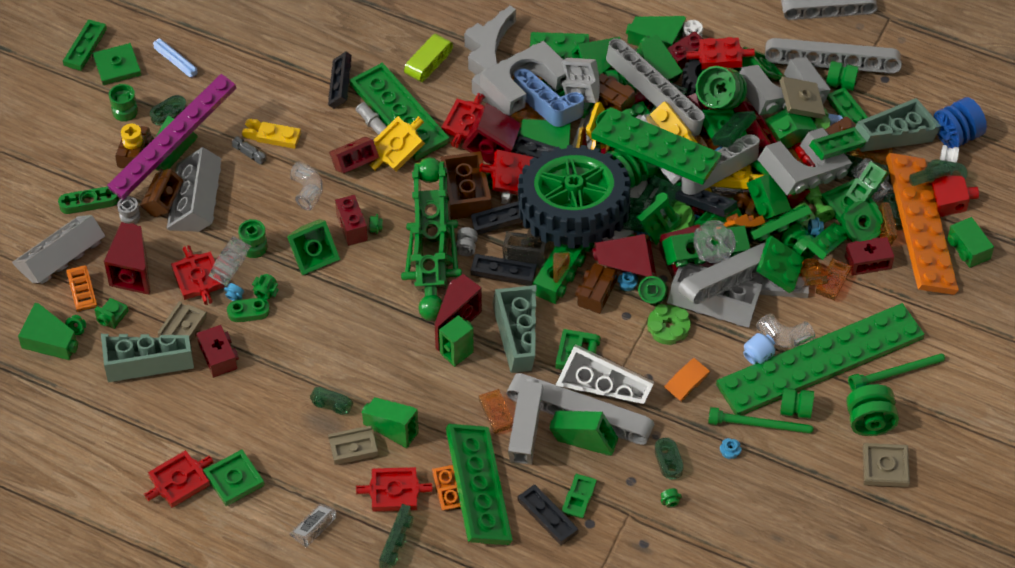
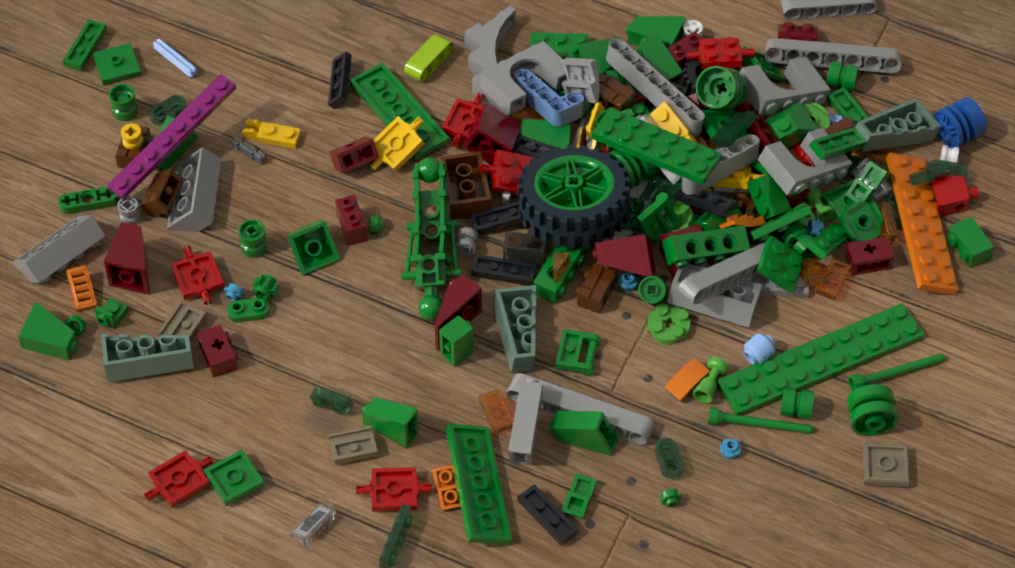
clear brick [209,236,251,286] -> none
clear cylinder [290,161,323,211] -> none
light grey pin [356,102,387,135] -> none
white wedge [555,344,654,404] -> none
clear plate [694,220,736,263] -> none
clear cylinder [756,314,815,348] -> none
dark tan plate [780,77,825,119] -> none
none -> bright green piece [692,357,729,404]
none -> dark red bracket [778,22,818,53]

